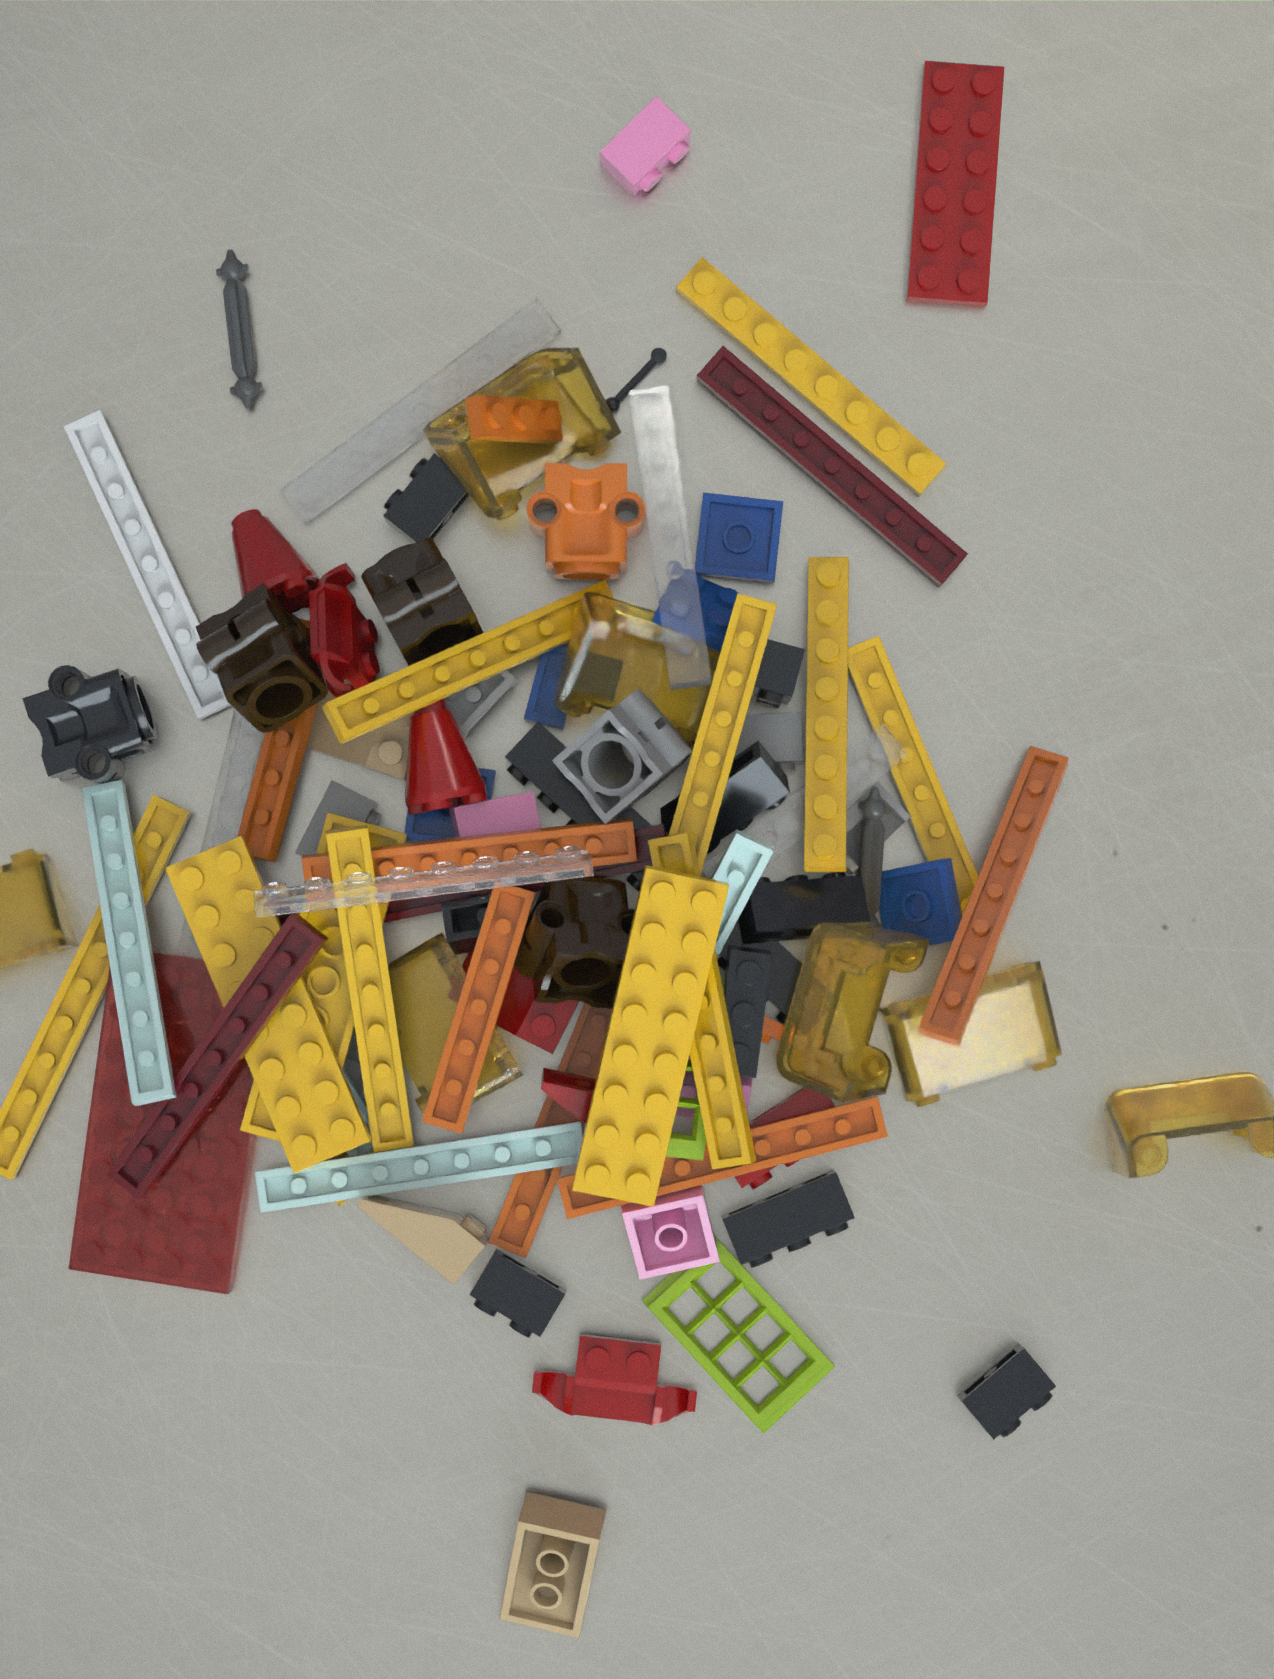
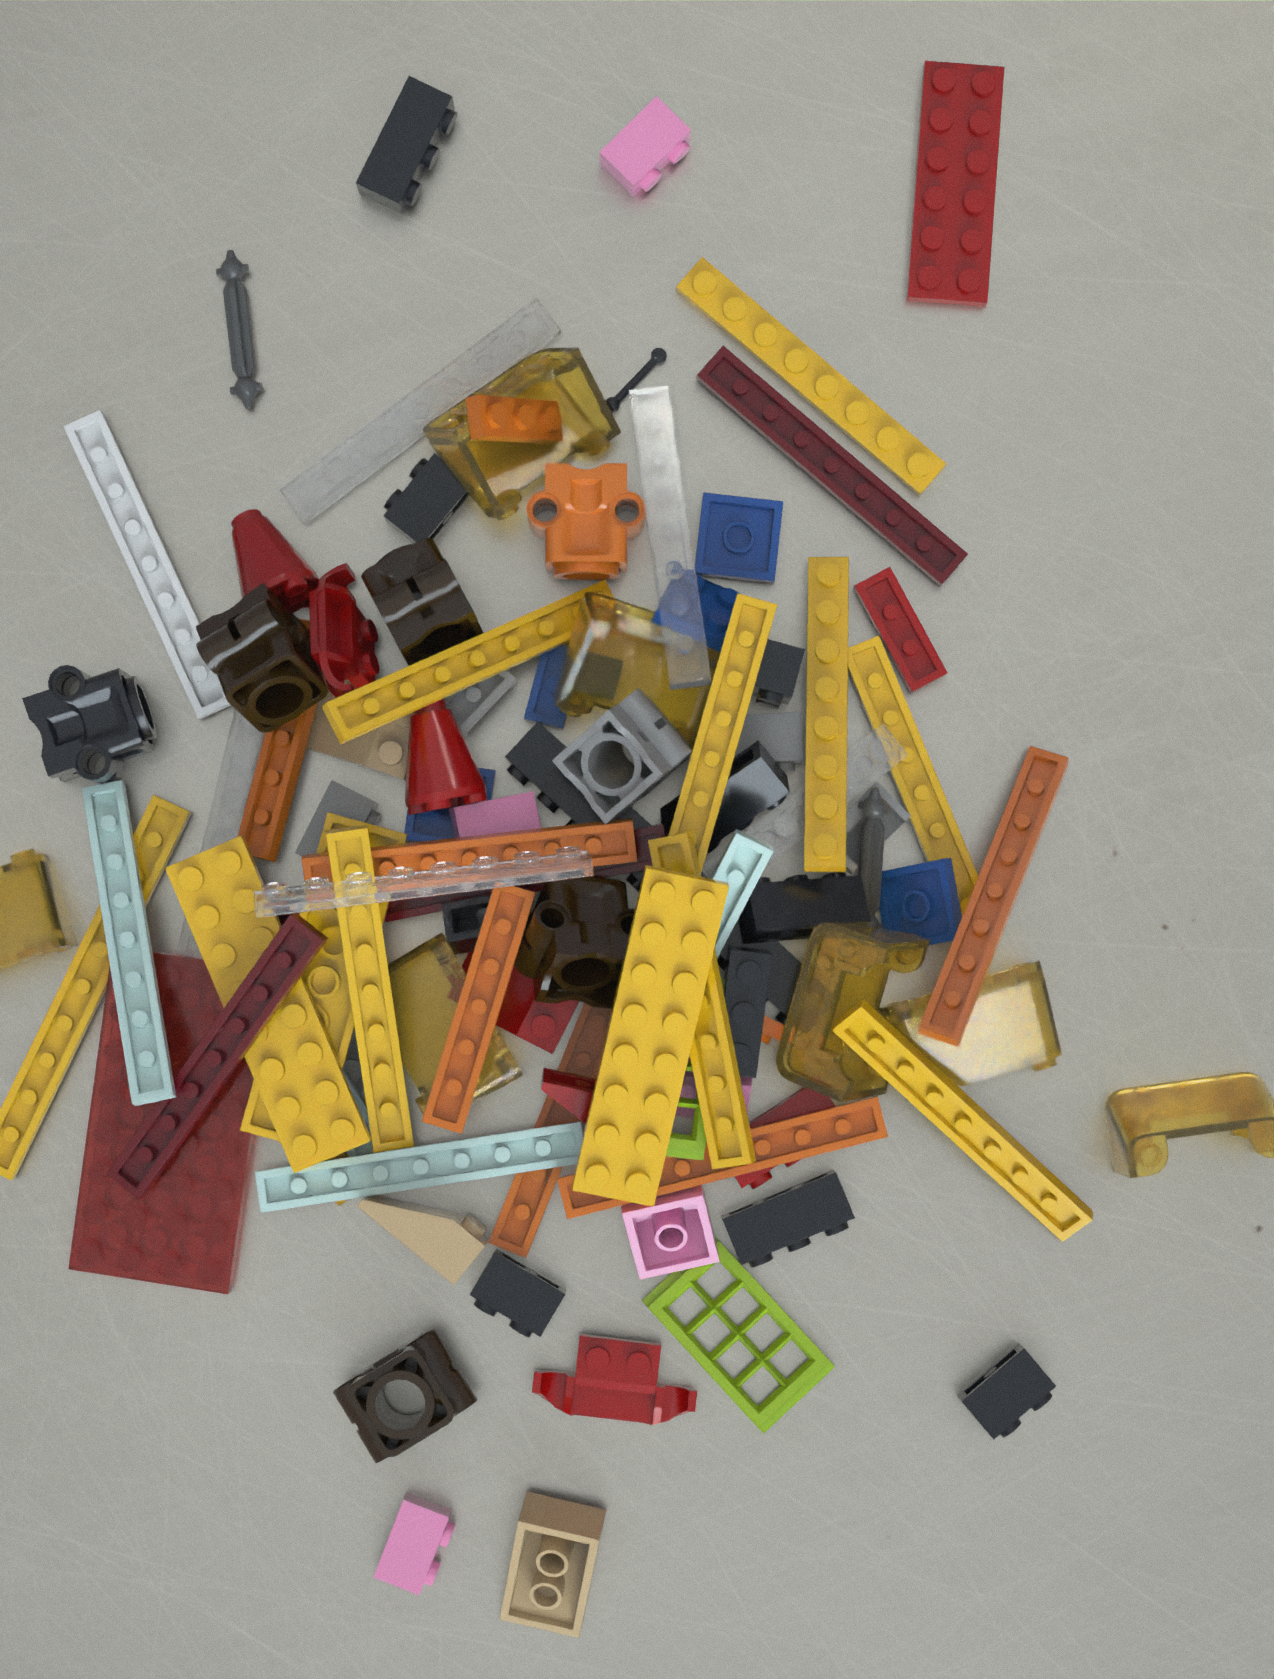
none -> dark brown piece [333,1329,478,1463]
none -> black brick [356,76,457,214]
none -> bright pink brick [373,1492,455,1595]
none -> yellow plate [832,999,1093,1242]
none -> red plate [853,567,948,693]

